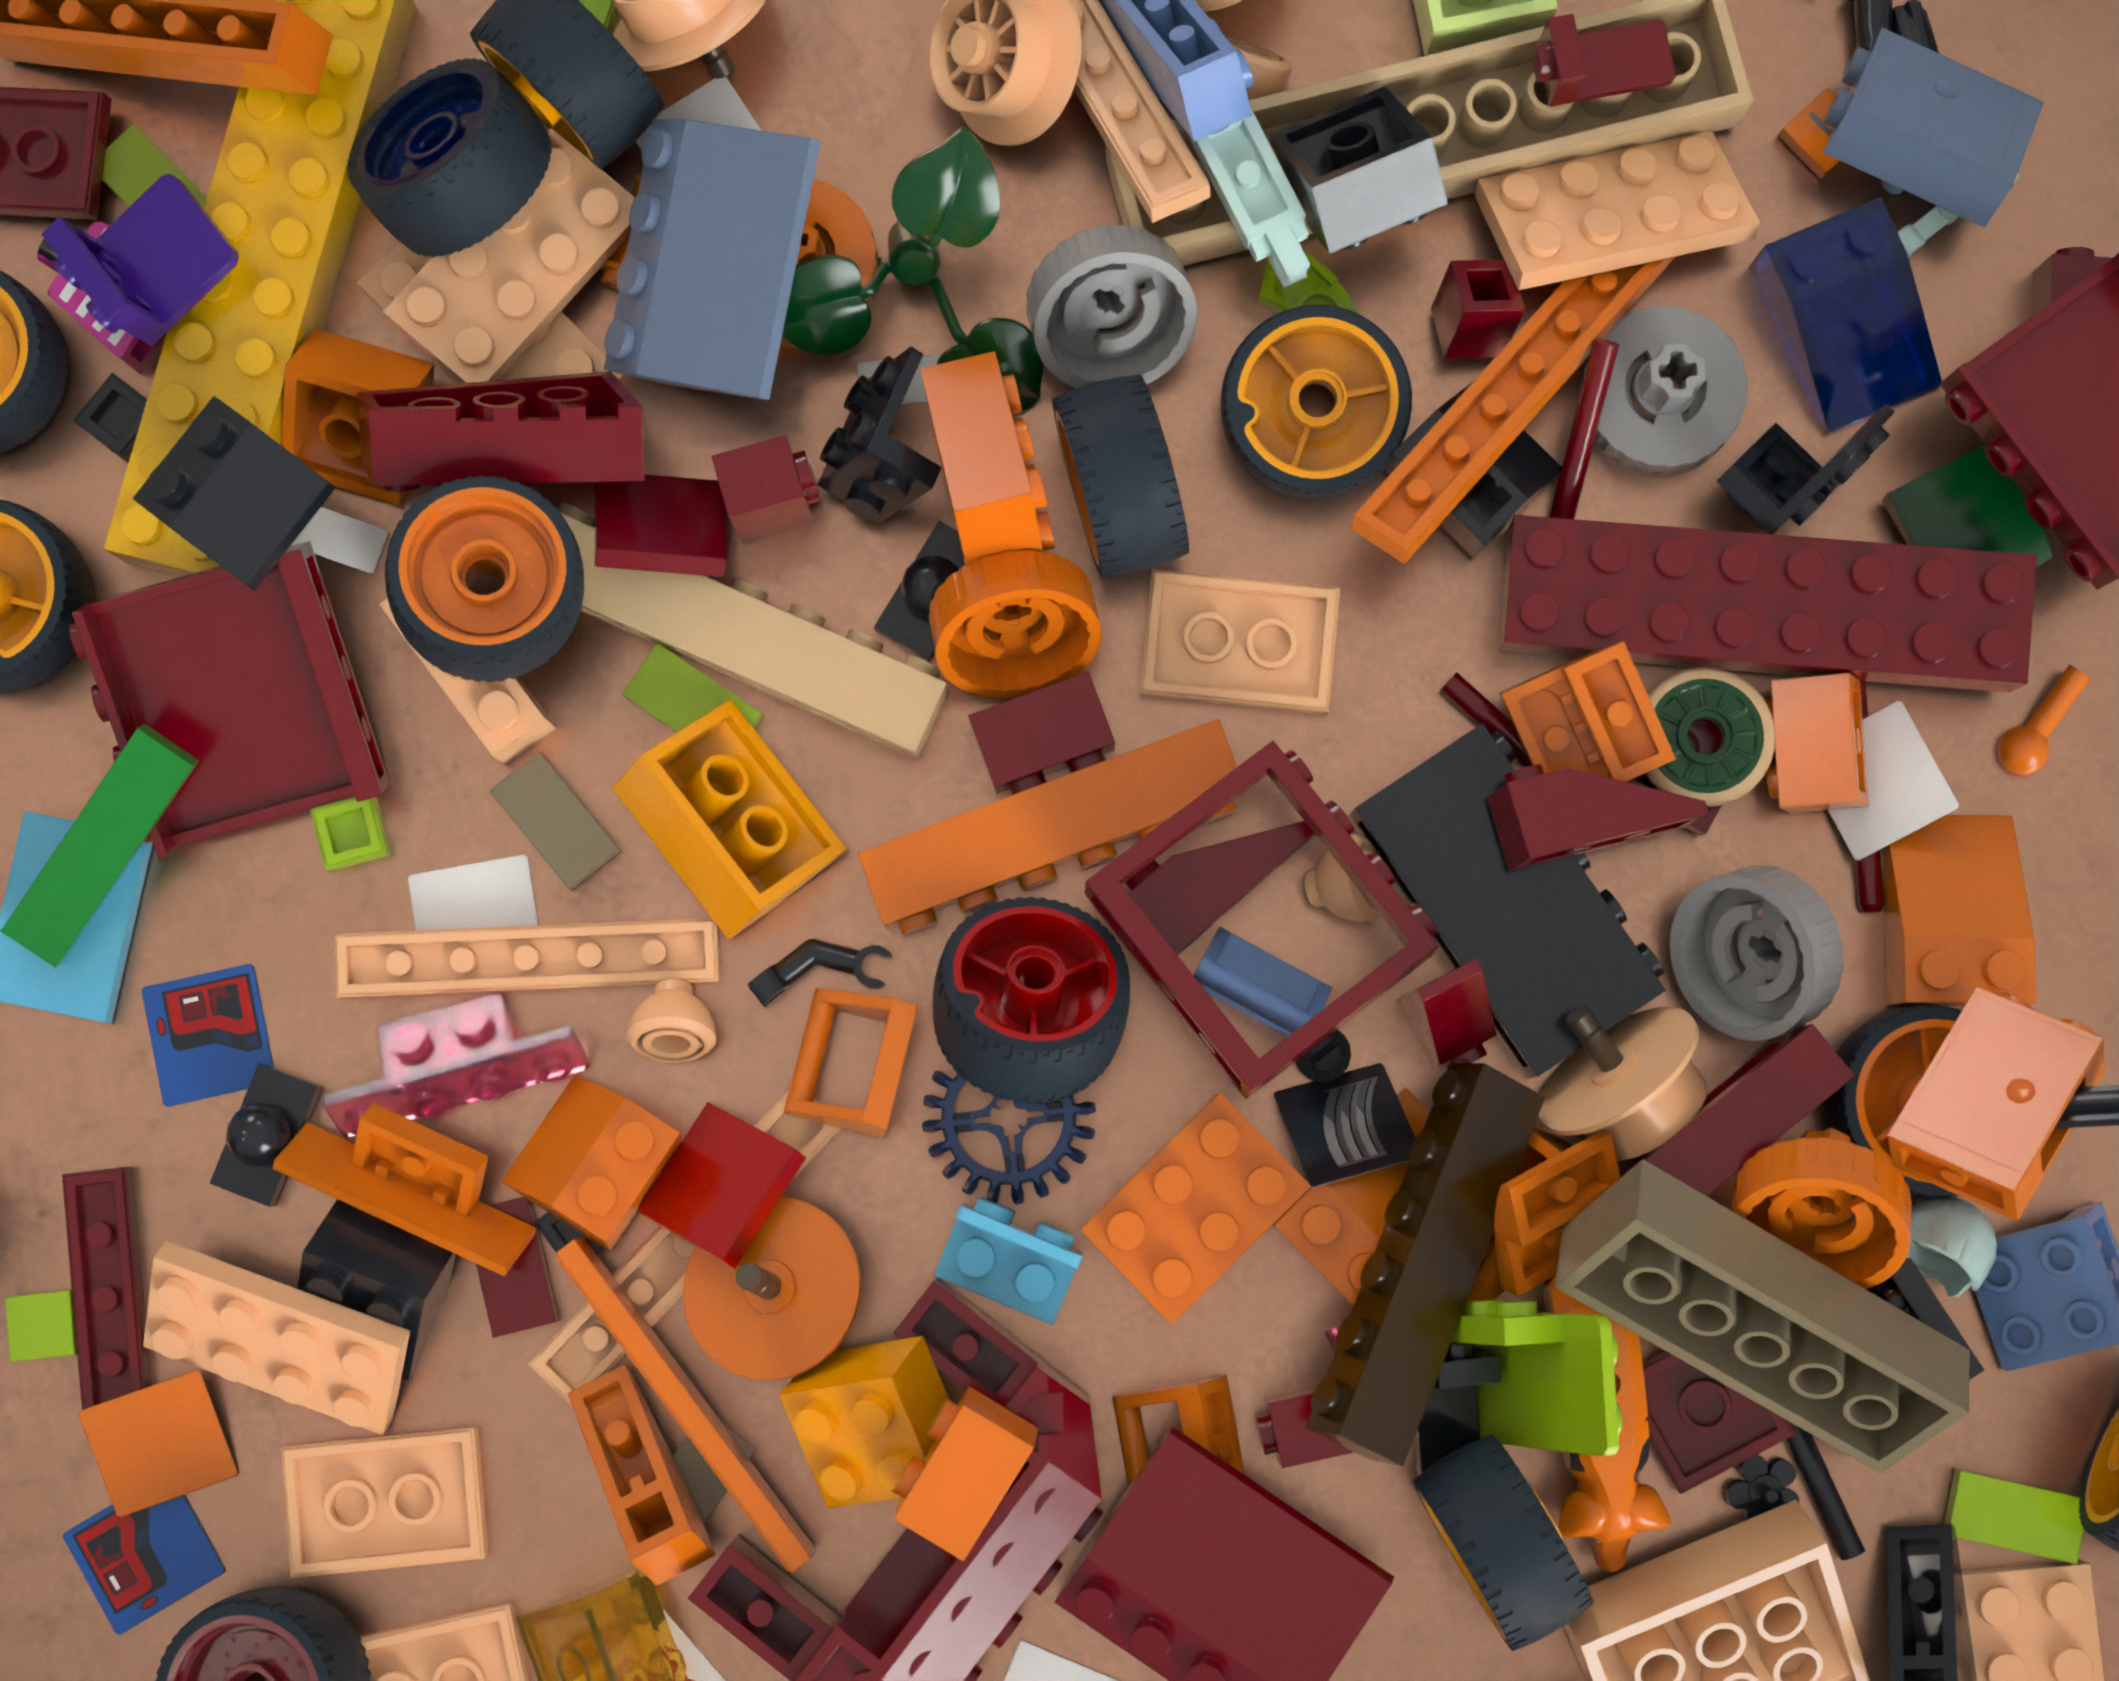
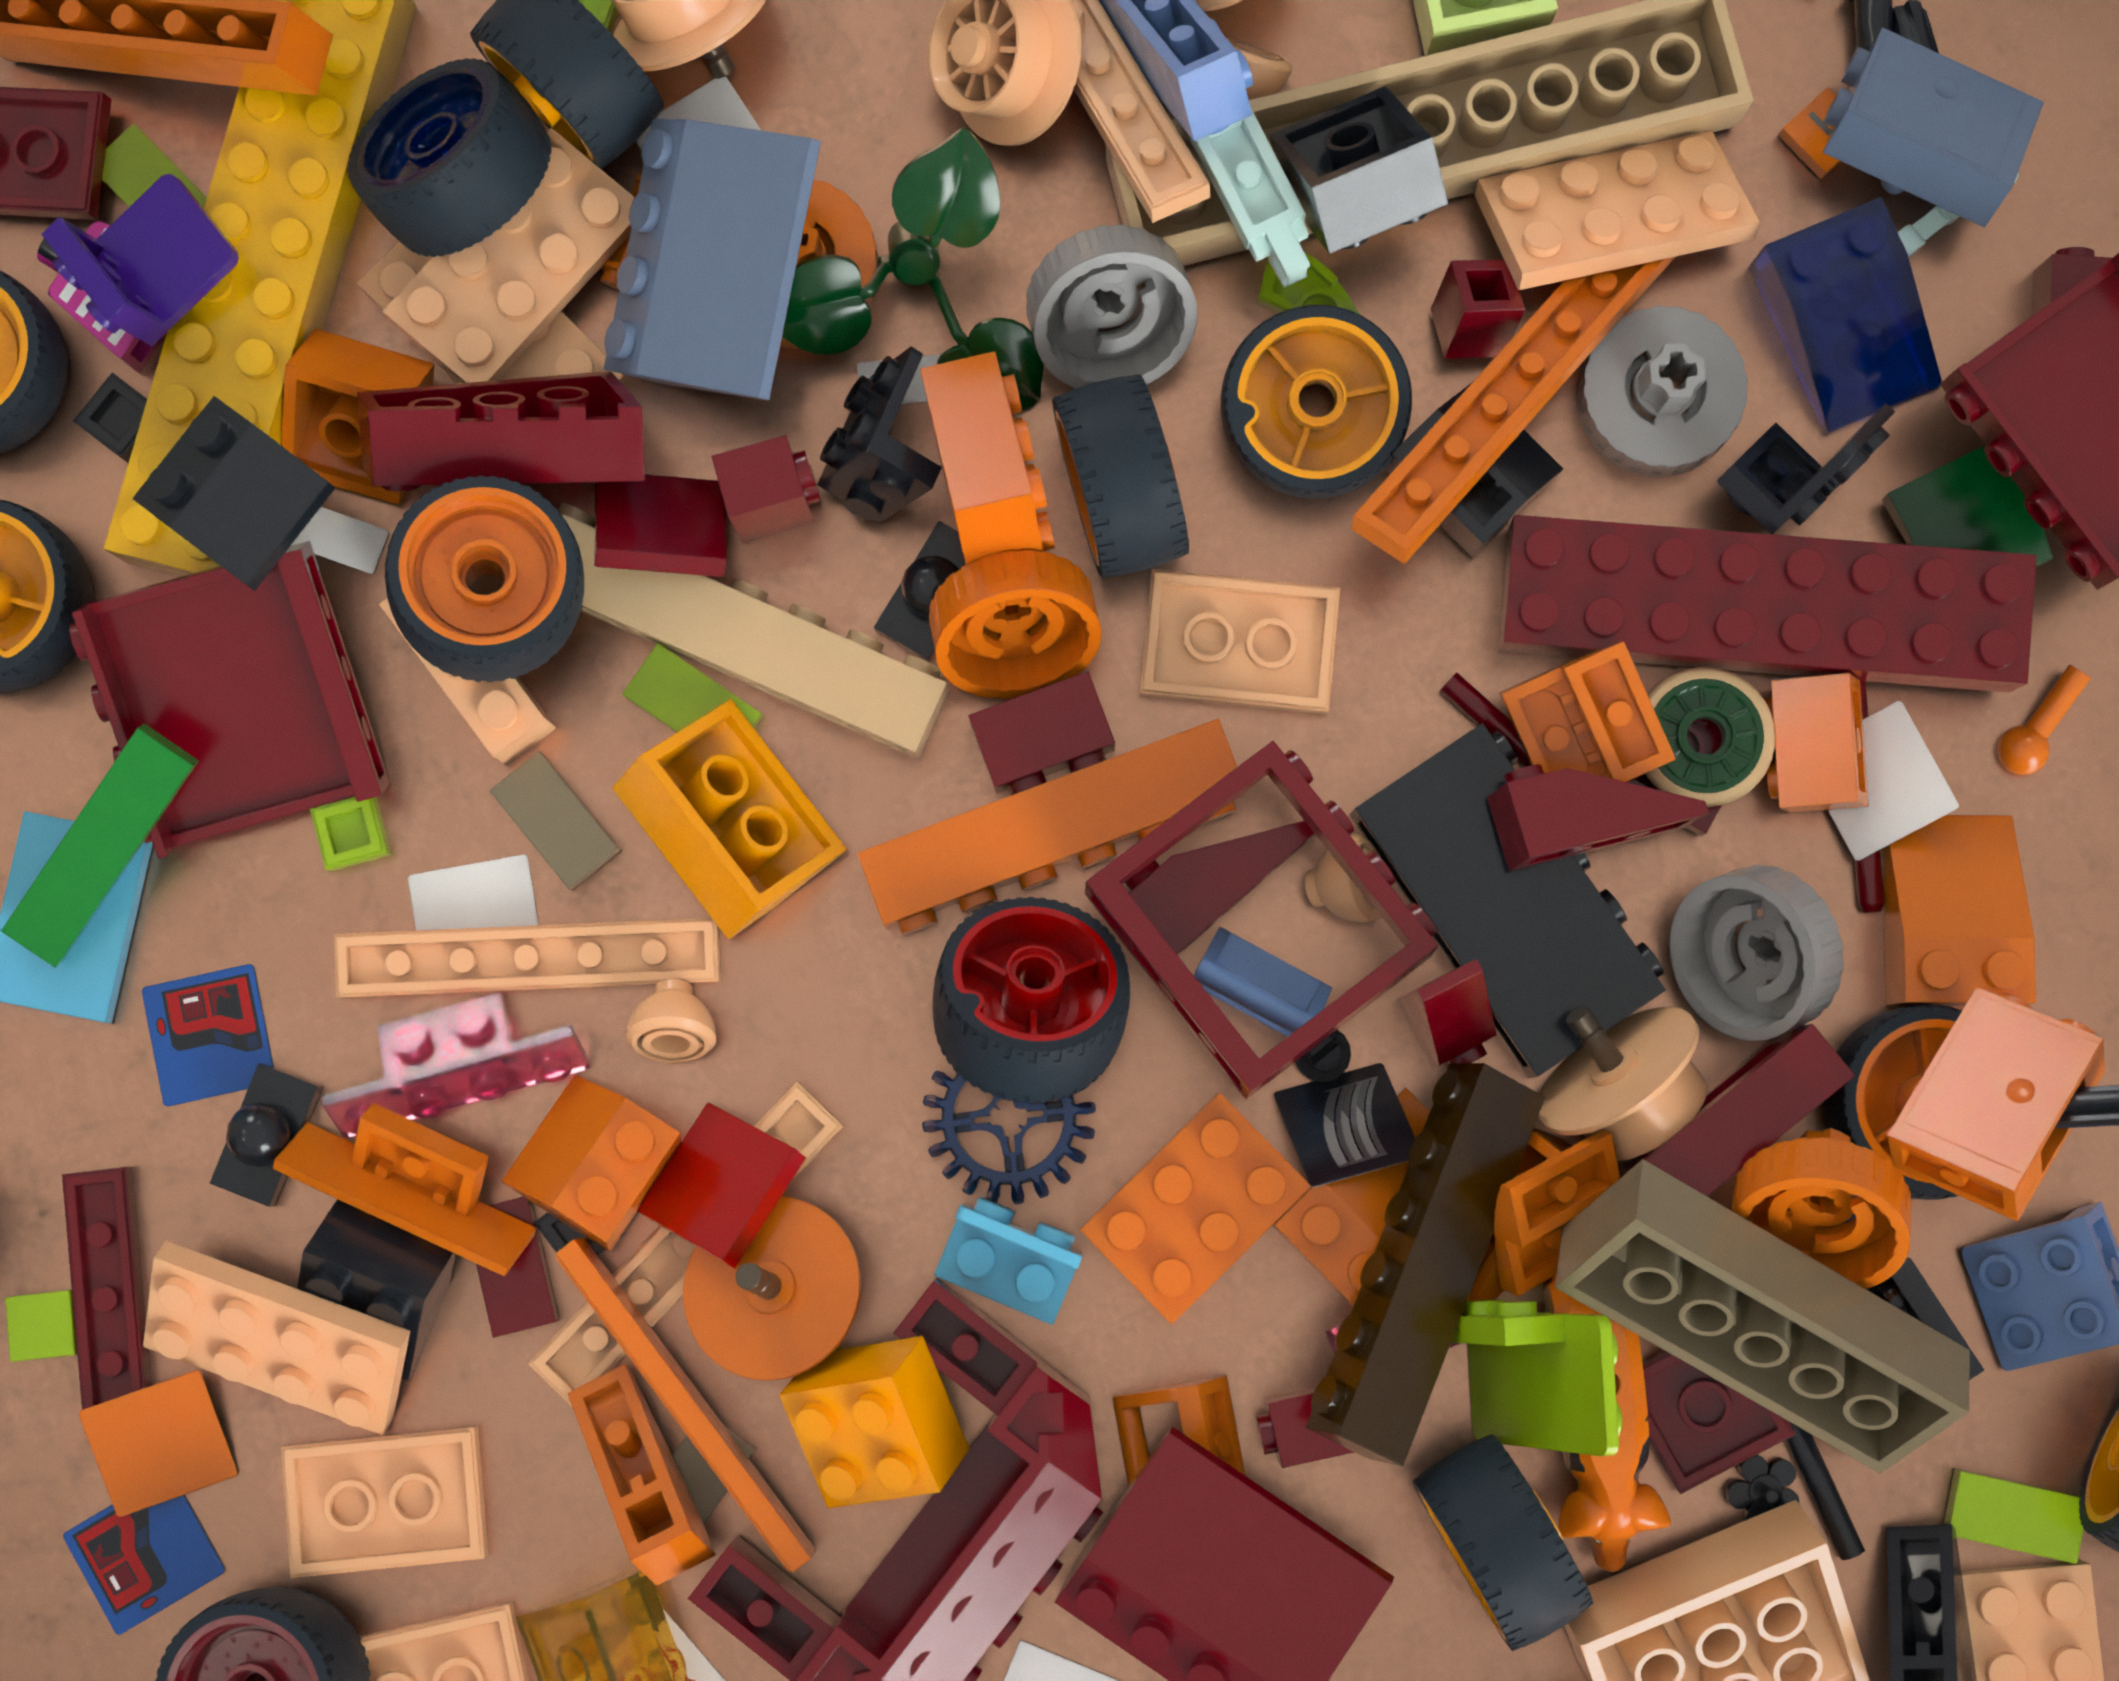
black arm [747,939,892,1007] -> none
orange tile [783,988,918,1139] -> none
orange brick [892,1387,1038,1562] -> none
black bracket [1414,1343,1501,1477] -> none
dark red bracket [1532,14,1675,107] -> none
dark red bar [1549,338,1619,519] -> none
light aqua hair [1907,1197,1997,1297] -> none

